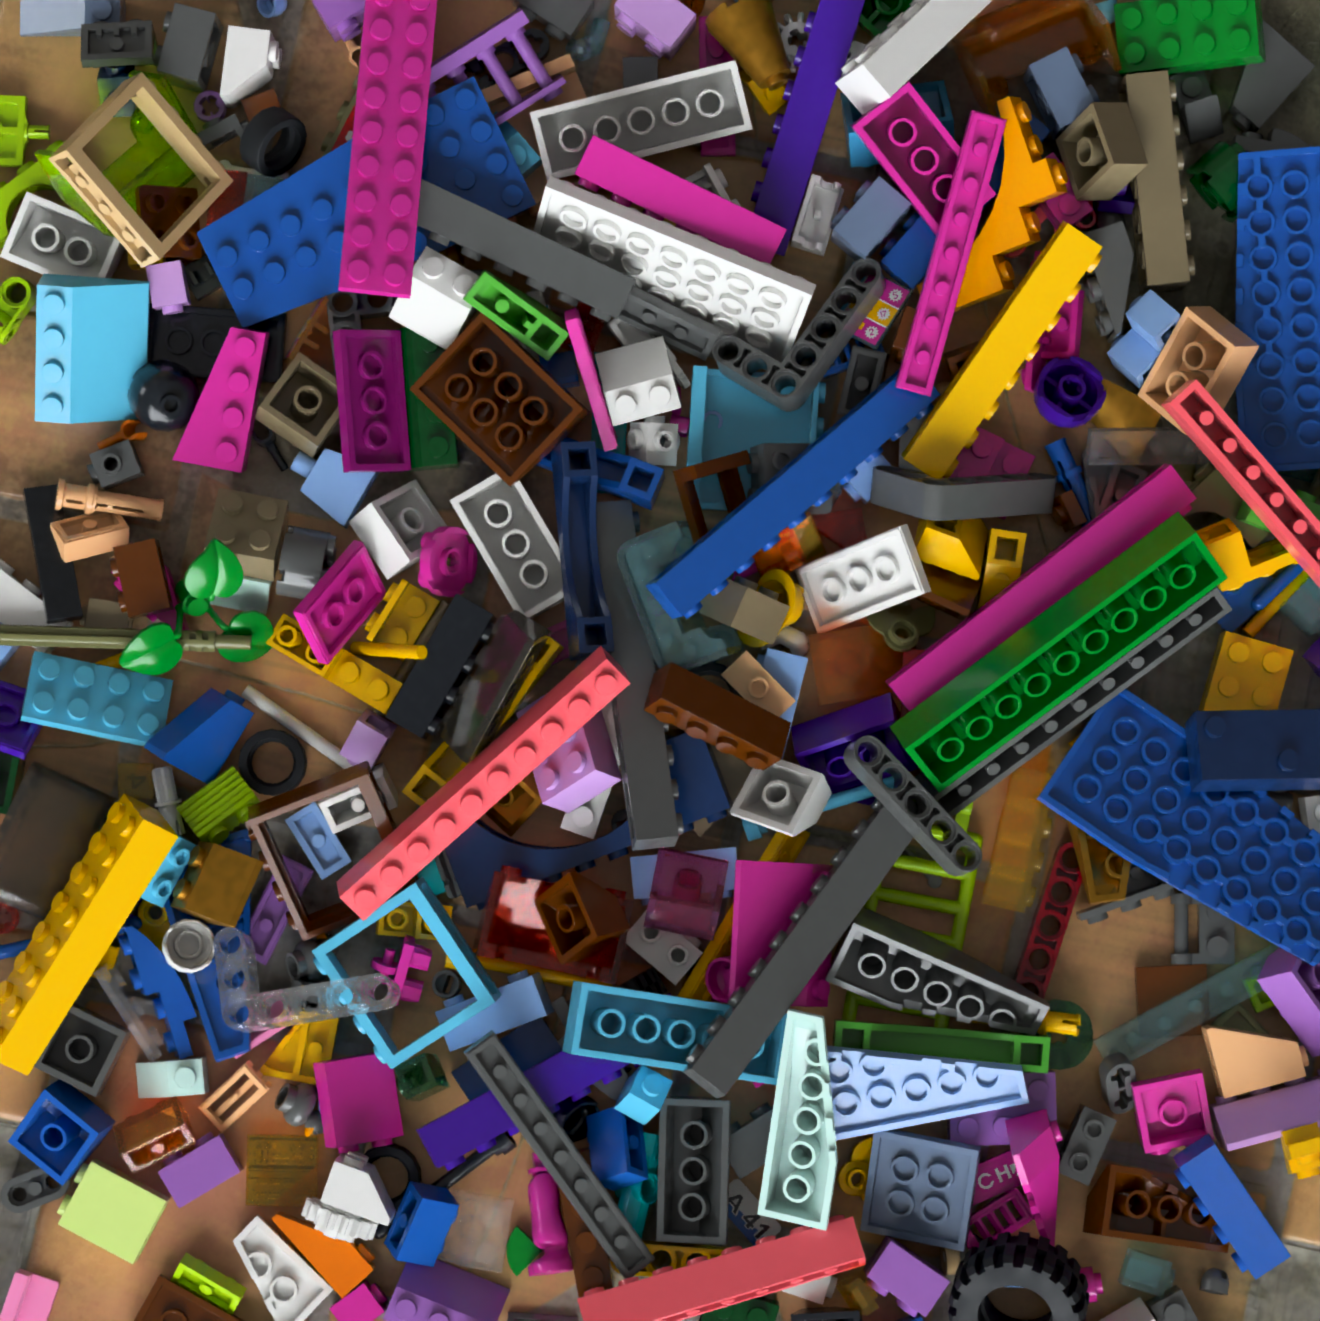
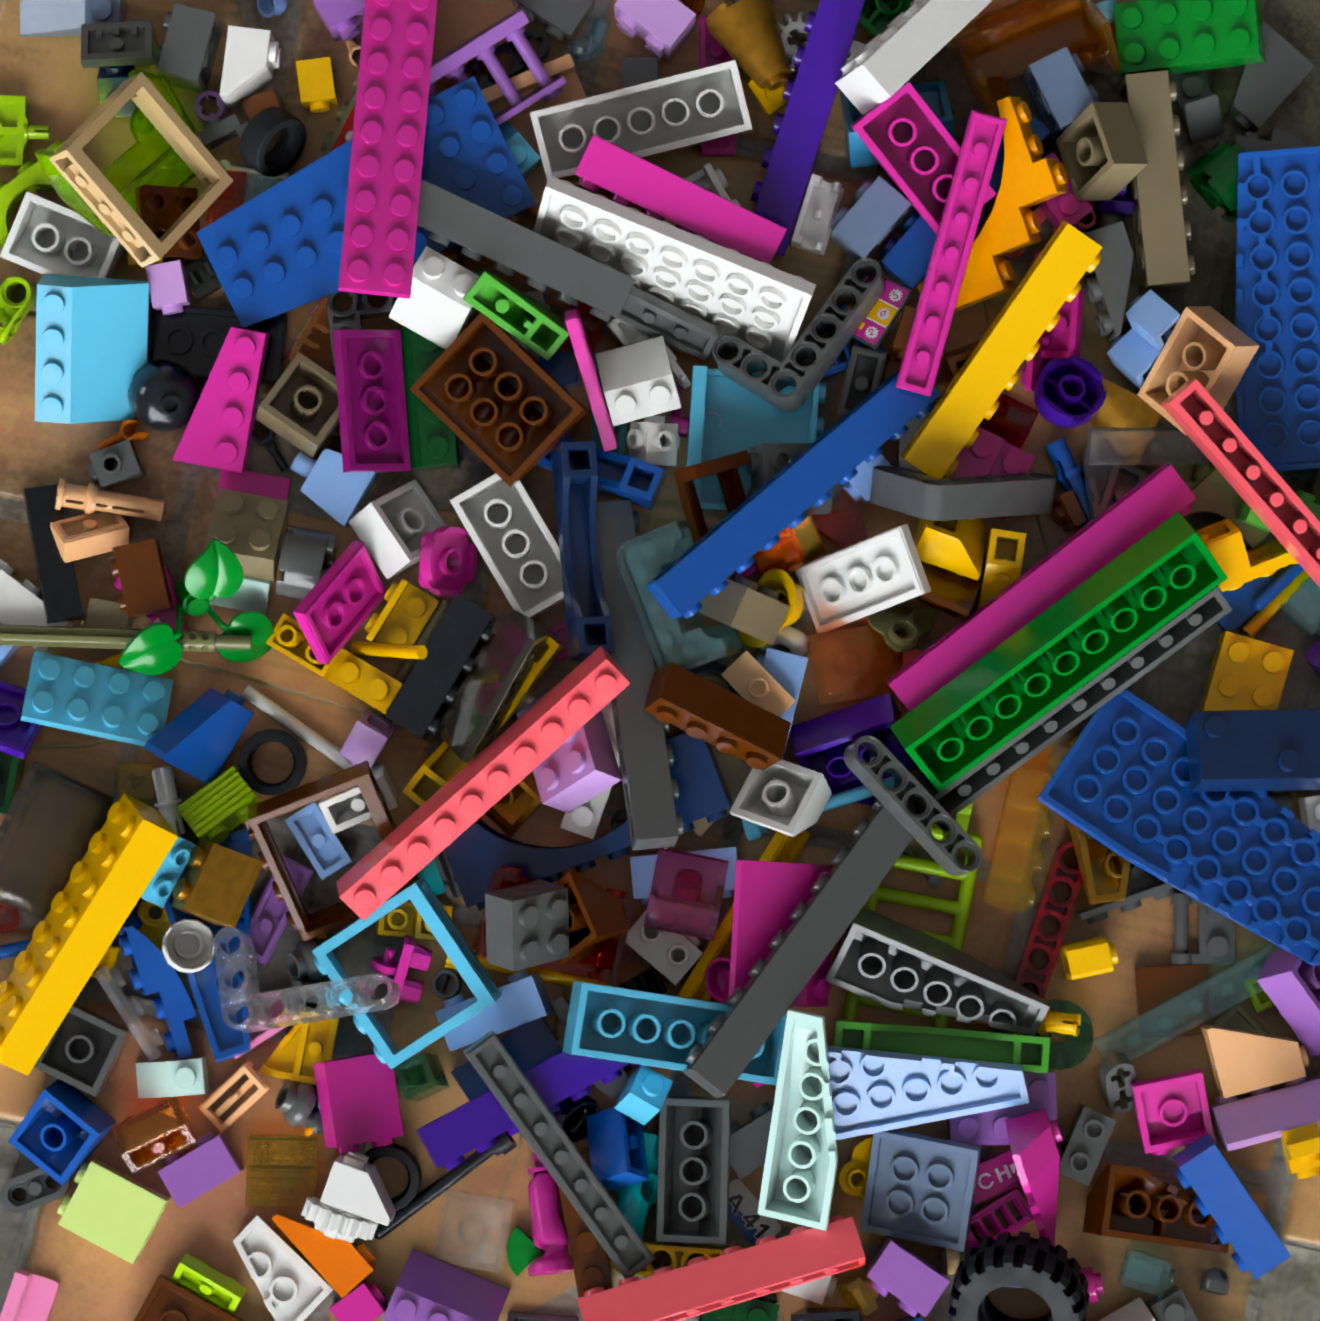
blue brick [384,1181,459,1267] -> none
none -> dark pink tile [215,469,292,501]
none -> yellow brick [296,57,338,113]
none -> dark grey brick [485,880,570,971]
none -> clear red slope [978,393,1039,449]
none -> yellow brick [1059,936,1118,980]

